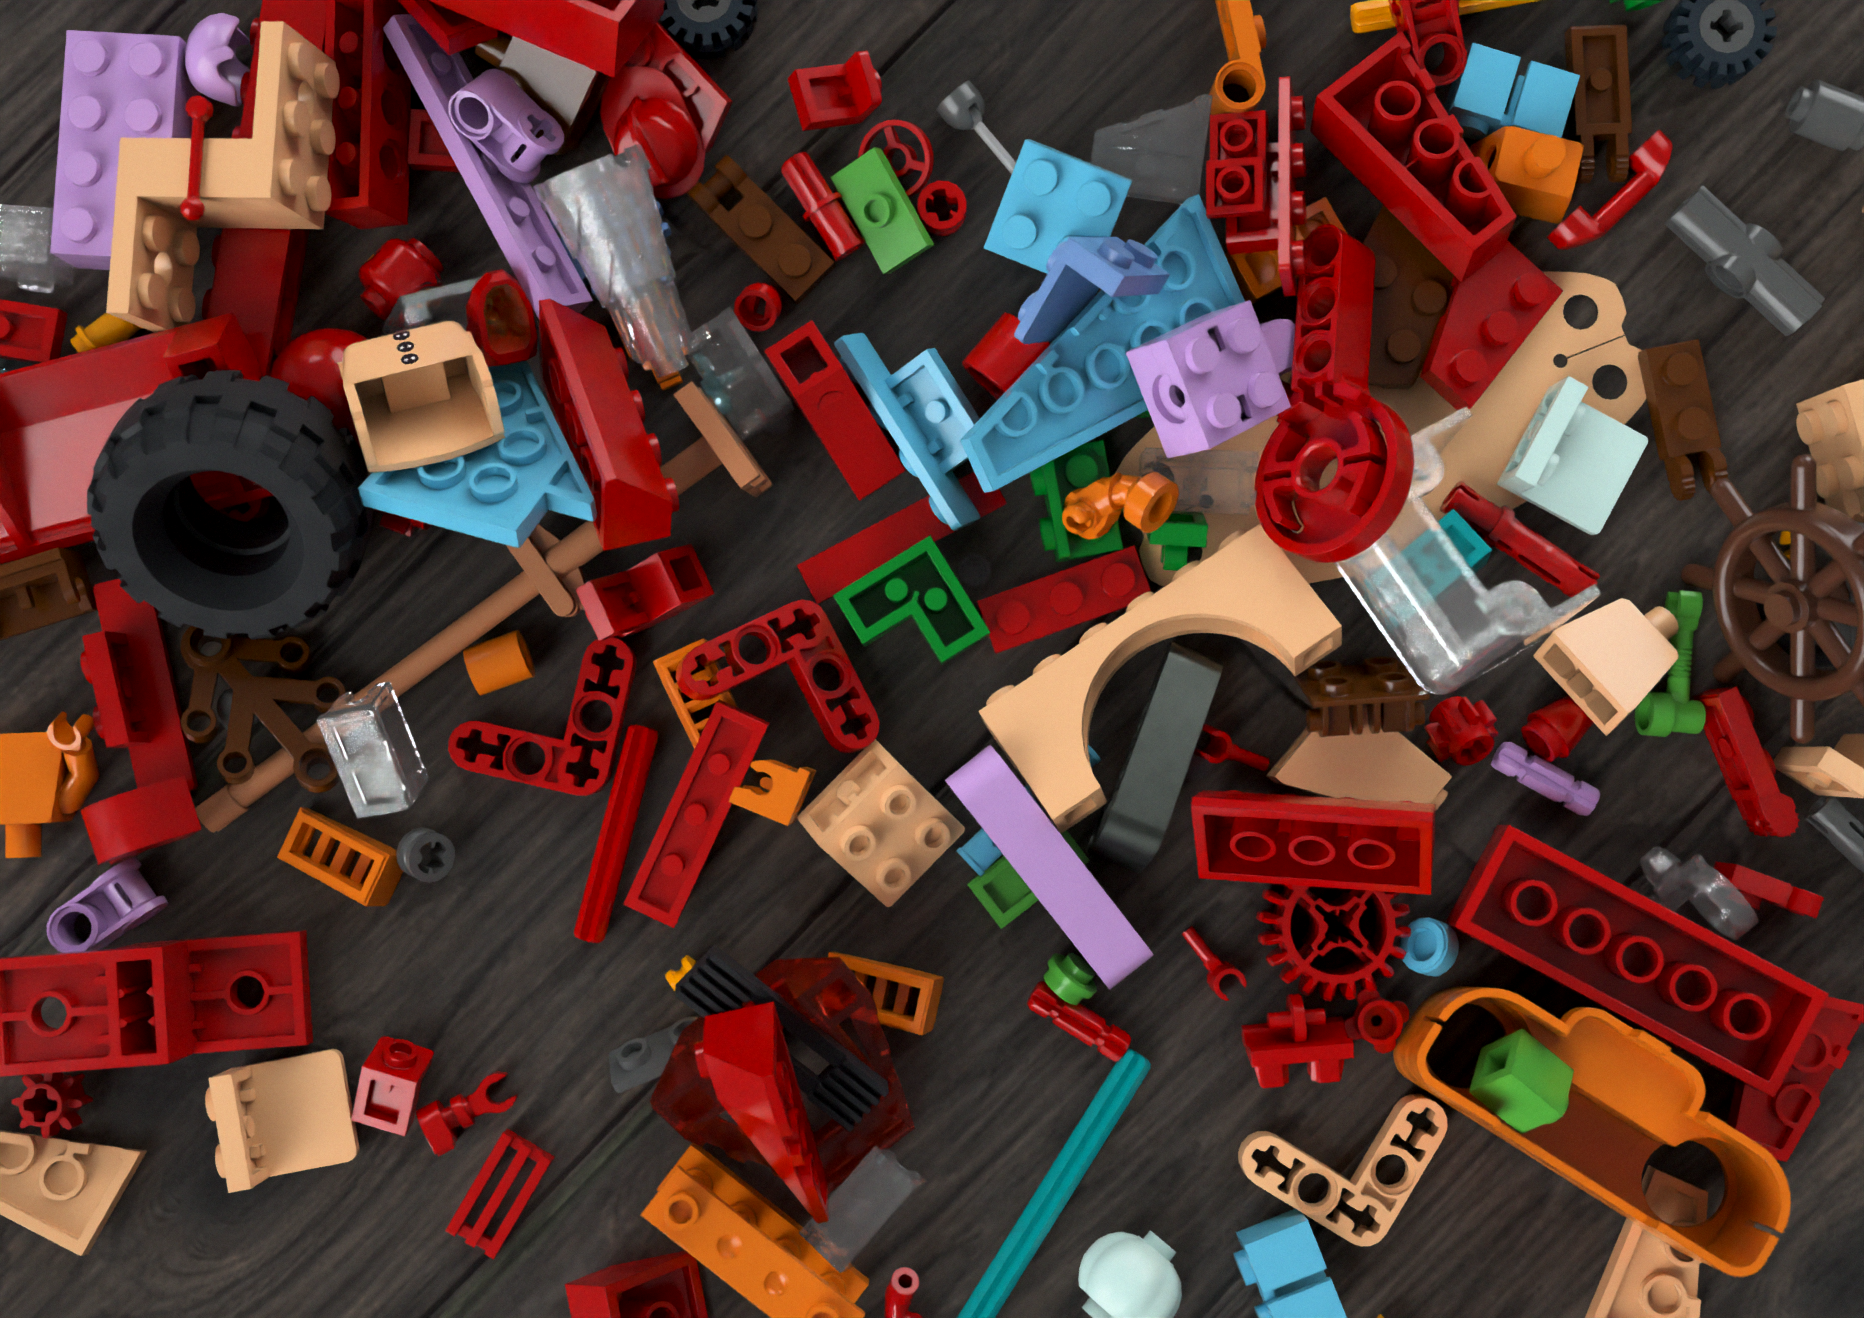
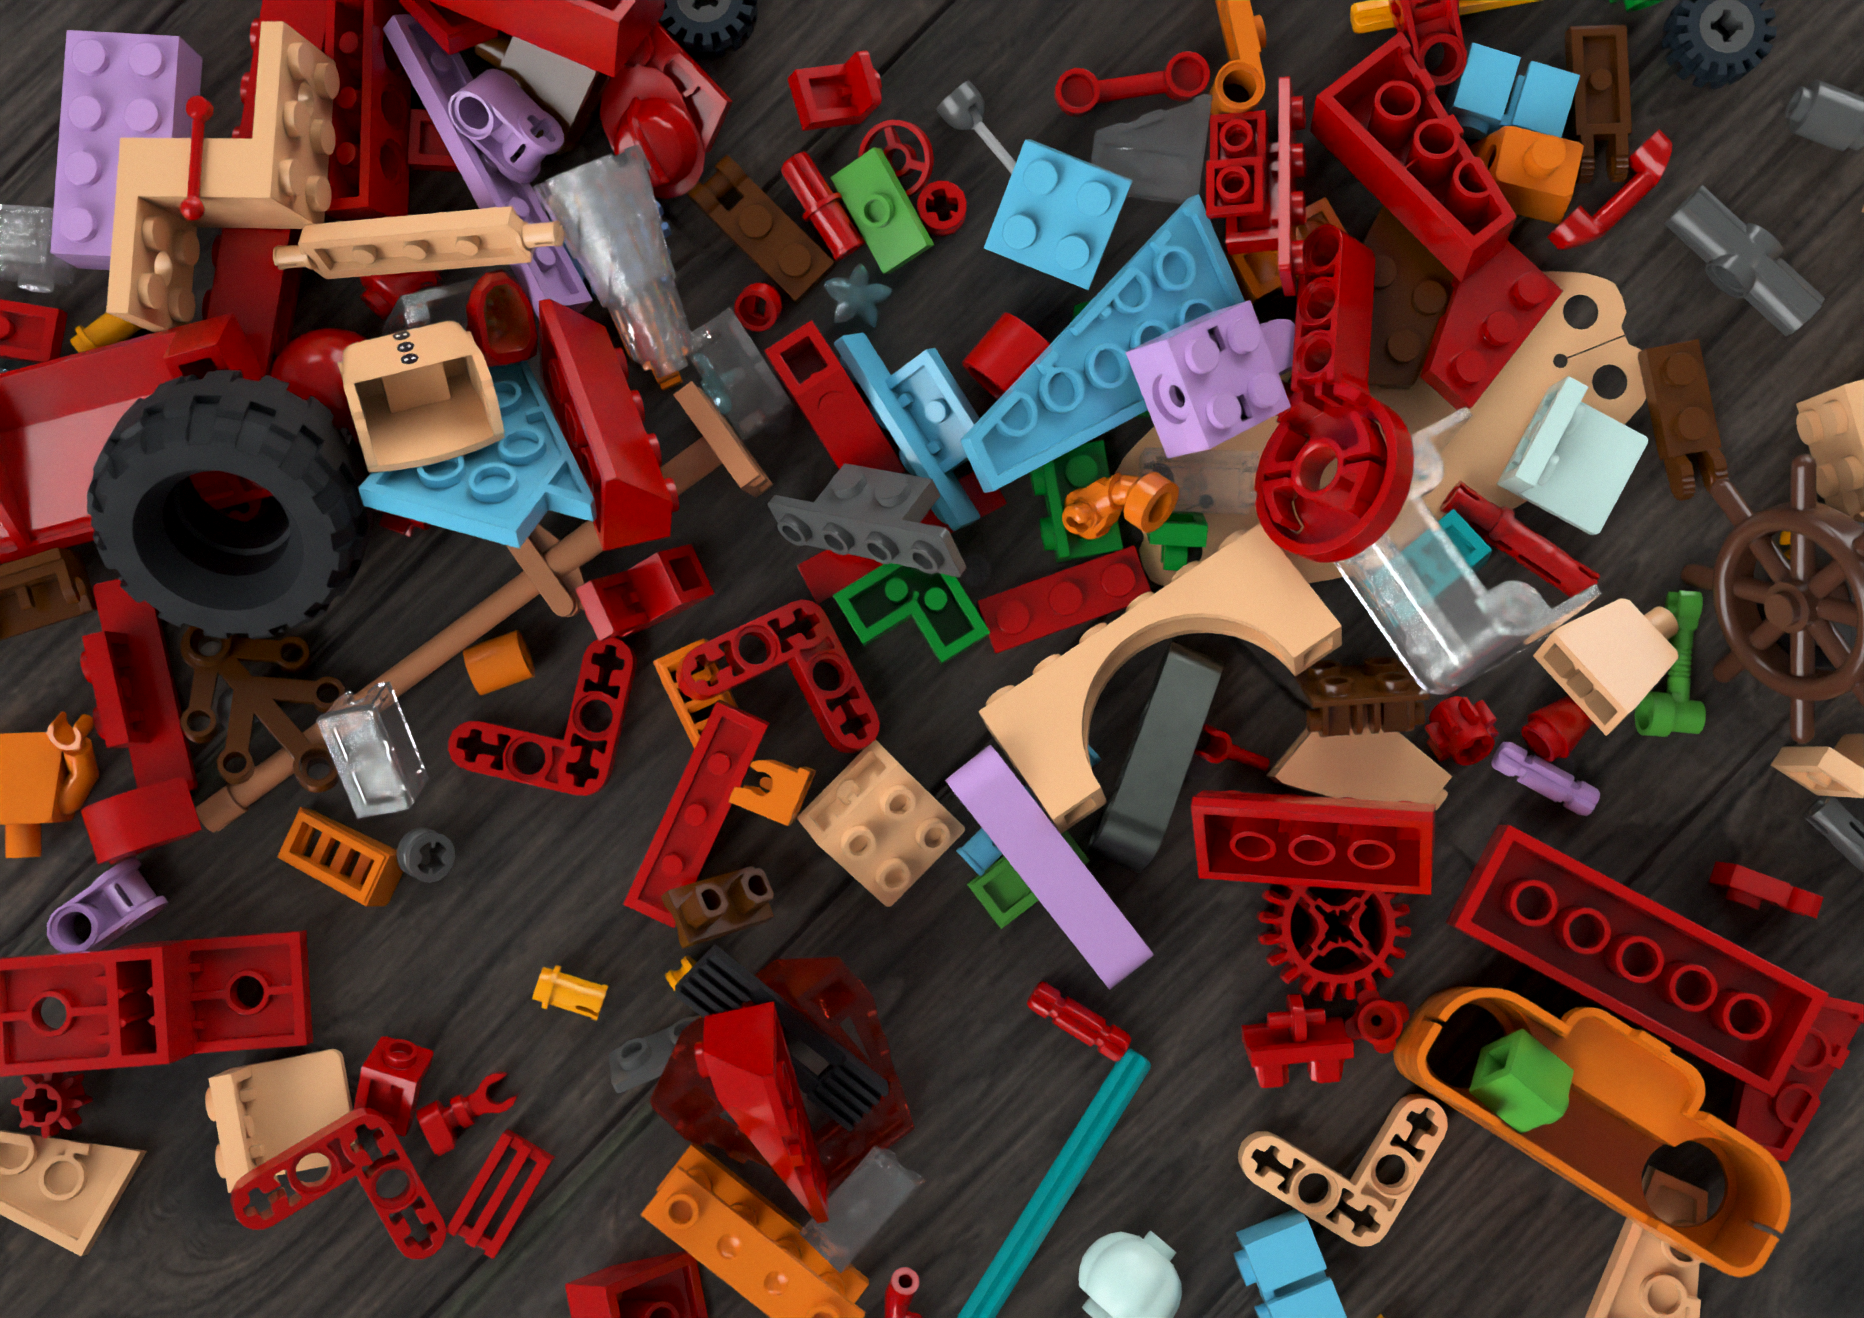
lavender hair [185,13,250,107] -> none
red axle [574,724,658,943] -> none
orange slope [822,951,944,1035] -> none
medium blue bracket [1014,237,1170,344] -> none
bright green plate [1043,953,1097,1005] -> none
red hand [1181,926,1247,1001] -> none
medium azure tile [1400,917,1459,977] -> none
clear piece [1640,847,1758,941] -> none
red hinge [1693,686,1800,837] -> none
none -> red beam [230,1108,447,1259]
none -> light nougat plate [273,206,564,279]
none -> light orange pin [532,965,608,1021]
none -> reddish brown hips [661,866,774,949]
none -> dark grey bracket [768,464,966,577]
none -> clear light blue plant [824,263,892,327]
none -> red bar [1054,51,1210,117]

